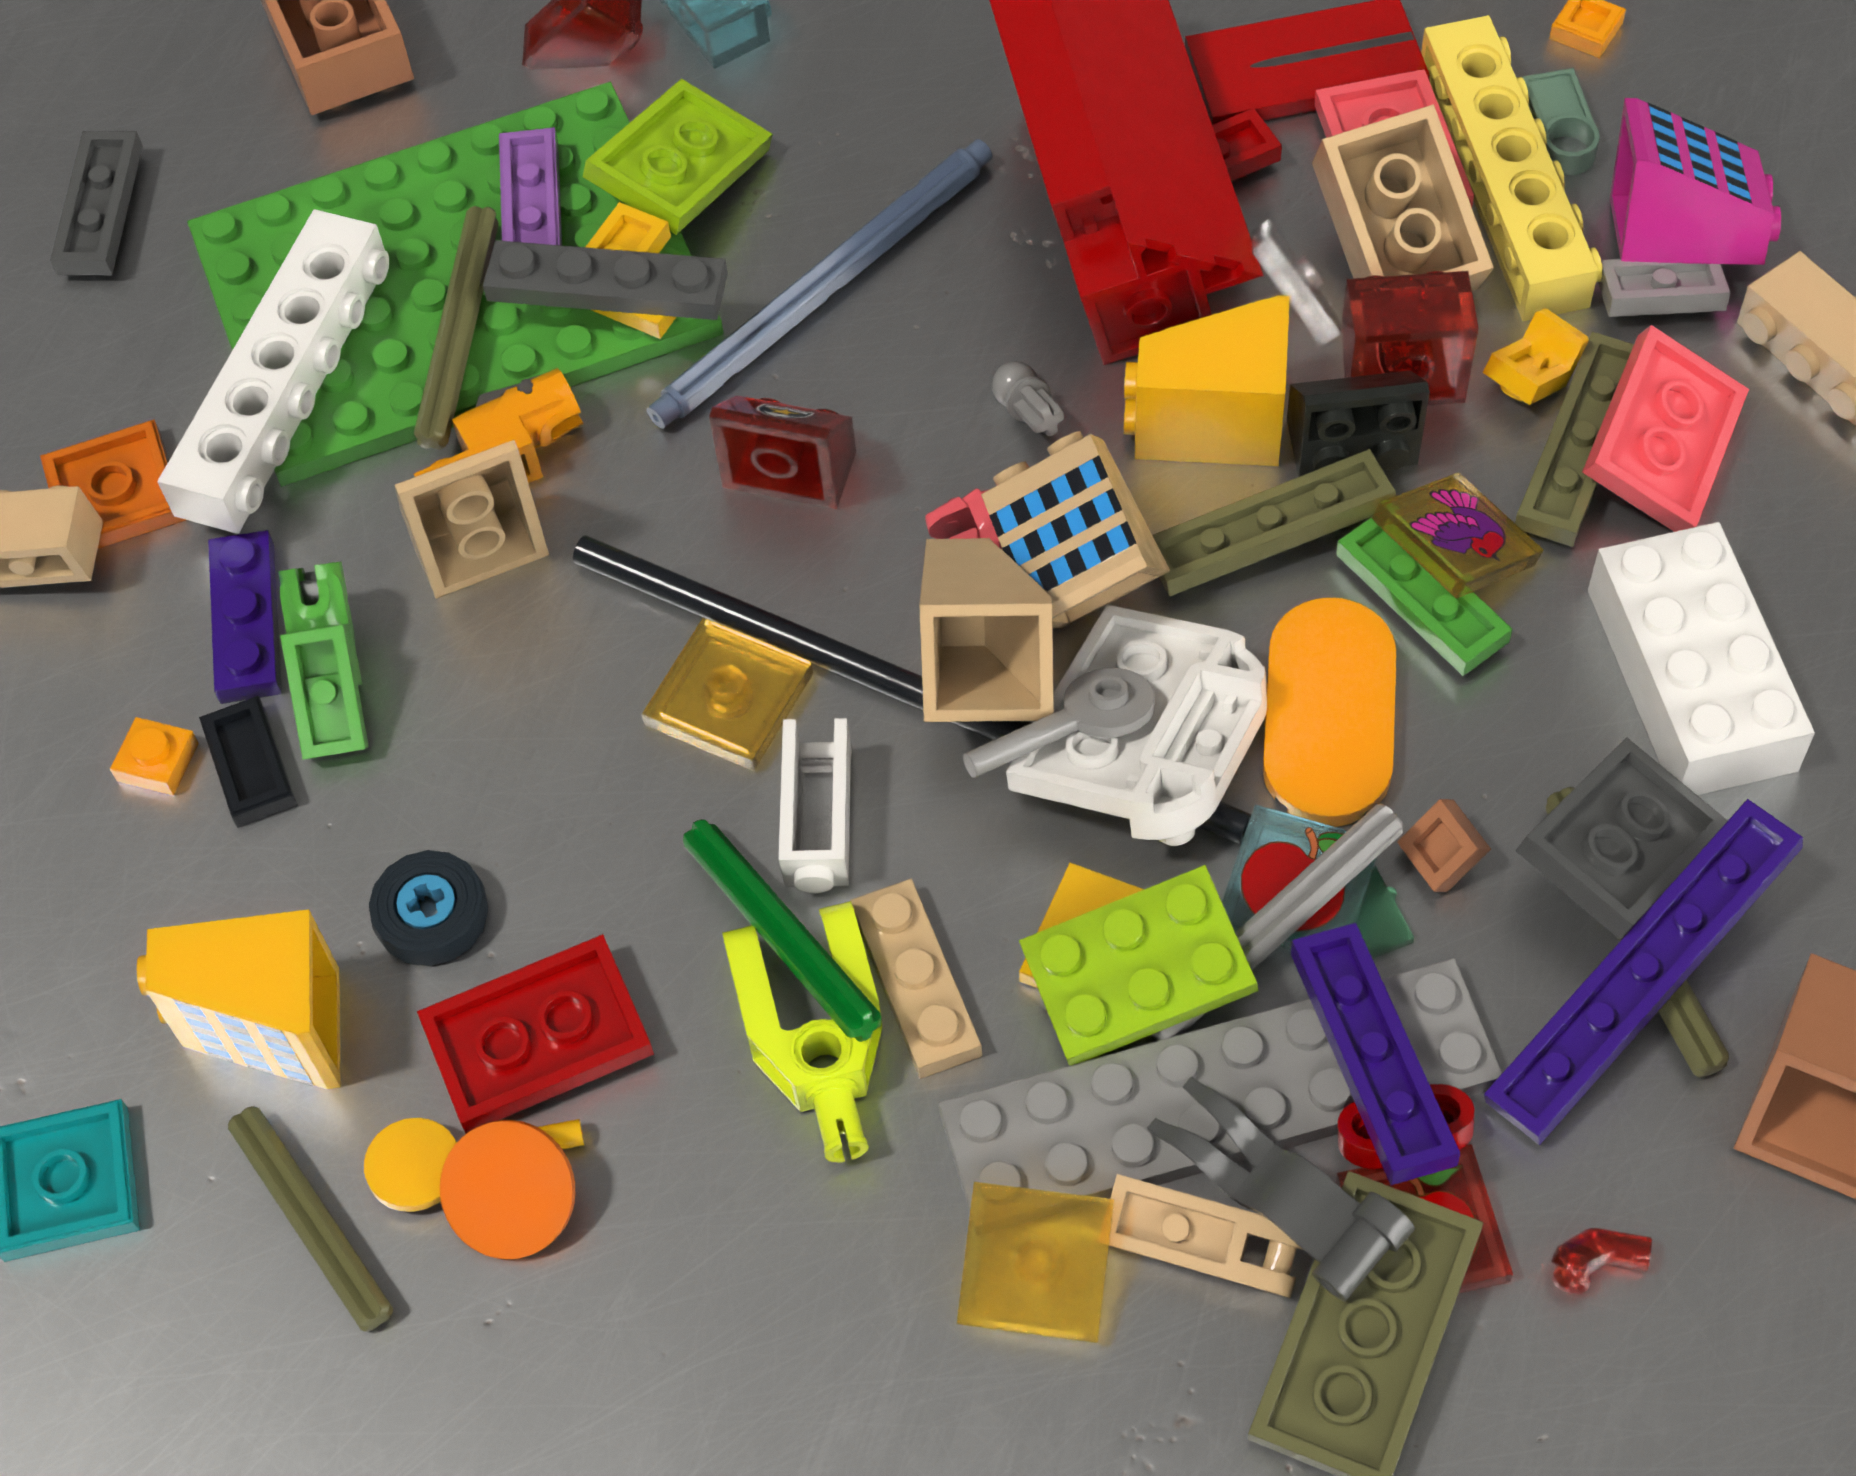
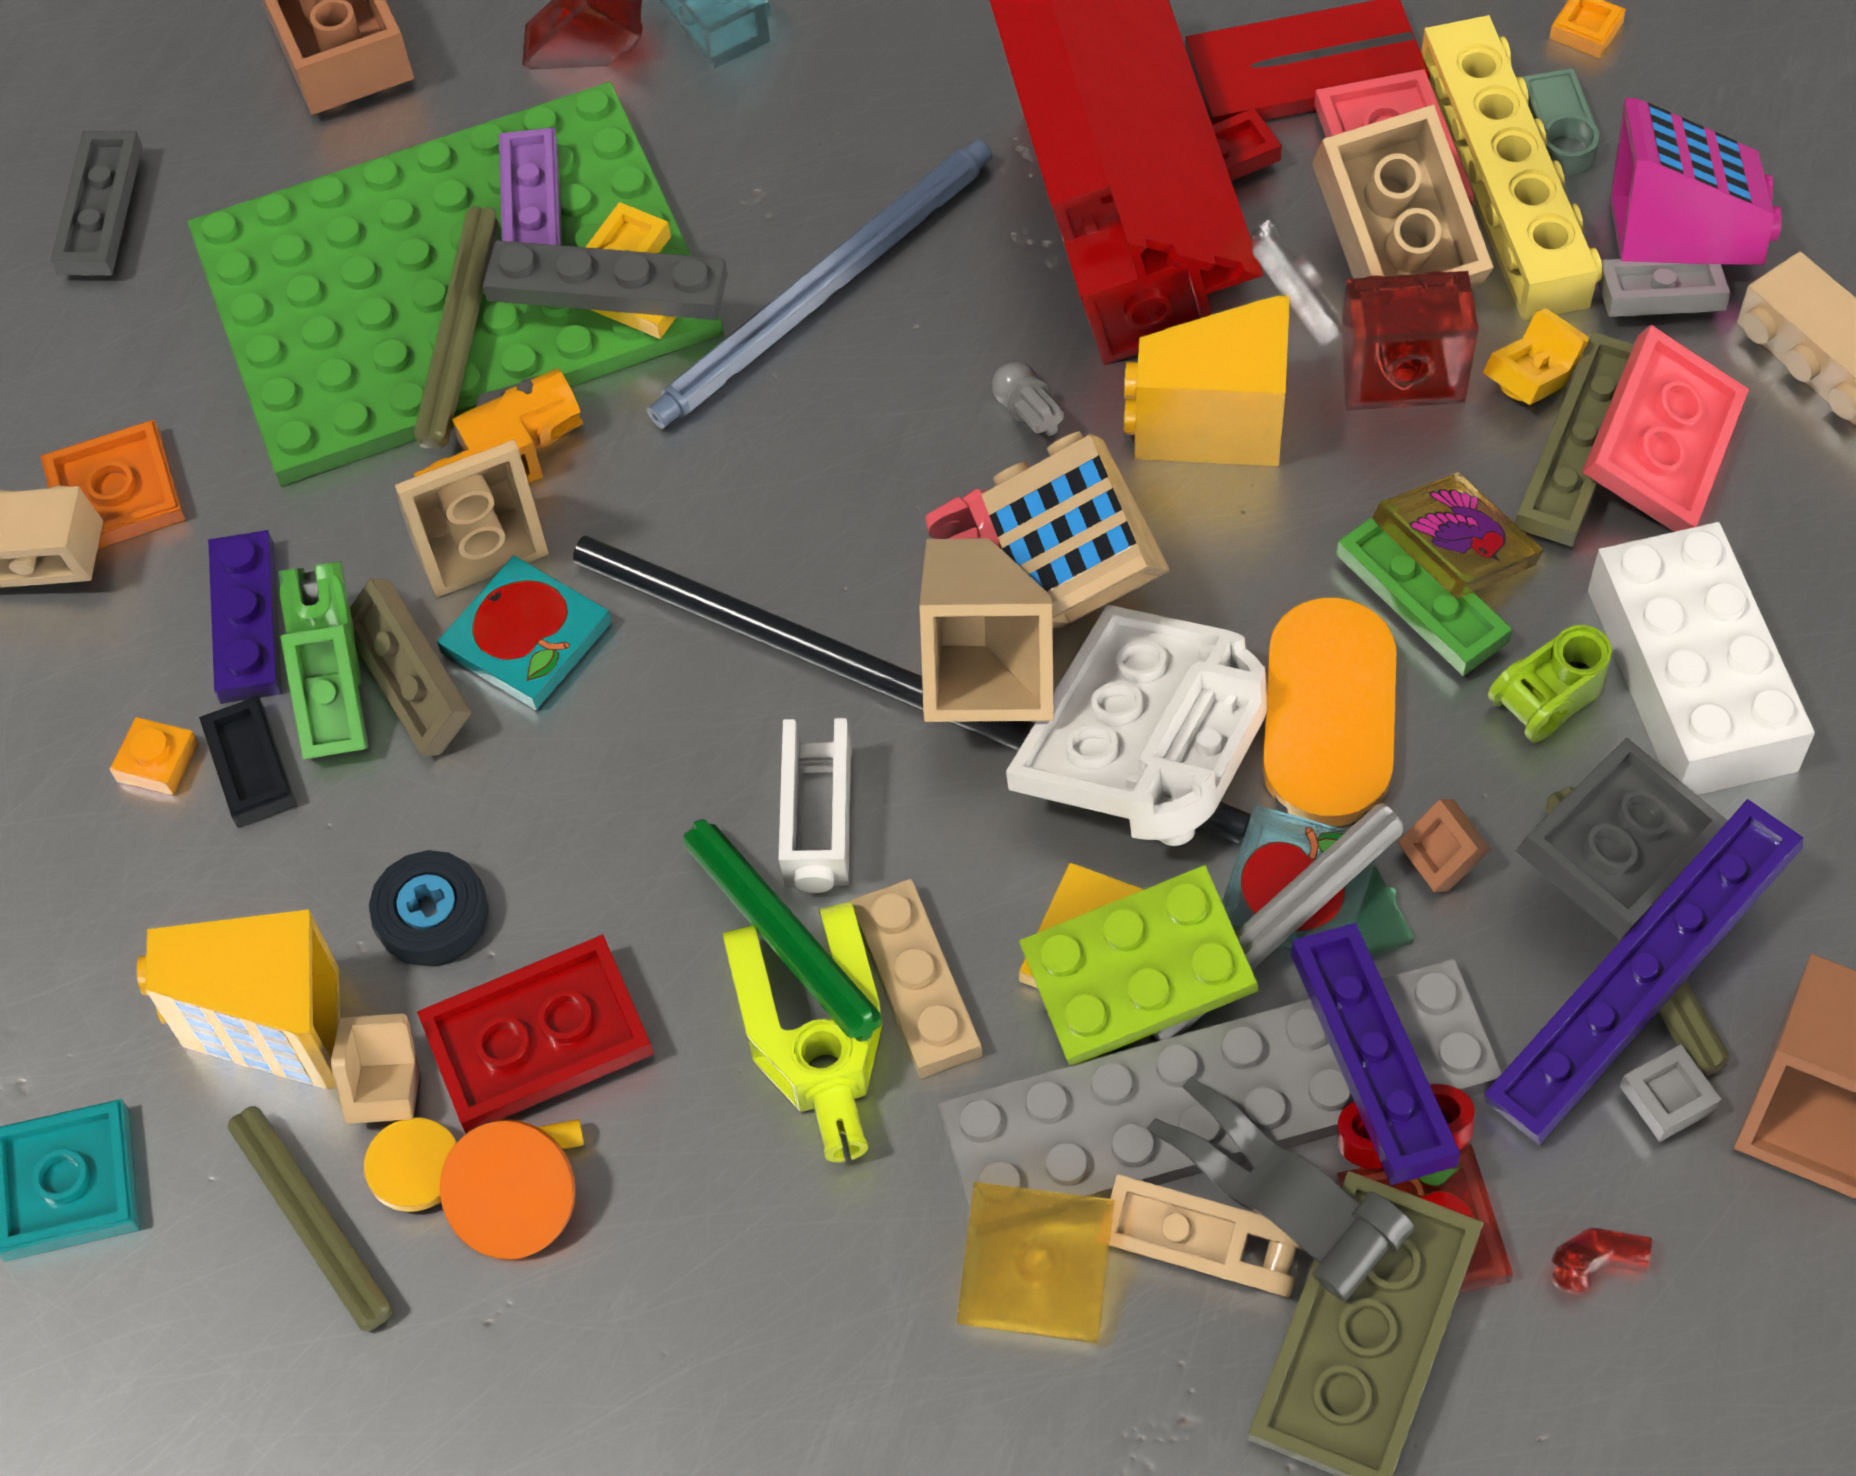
white brick [157,209,389,534] -> none
lime plate [583,78,773,235] -> none
clear yellow plate [642,618,813,771] -> none
clear red slope [709,396,856,509] -> none
light grey piece [963,668,1155,778] -> none
olive plate [1152,449,1397,597] -> none
pearl dark grey slope [1287,370,1430,477] -> none
none -> tan panel [331,1014,421,1124]
none -> dark tan plate [350,578,472,756]
none -> tile [437,555,612,710]
none -> lime piece [1487,625,1612,743]
none -> light grey plate [1620,1044,1722,1142]

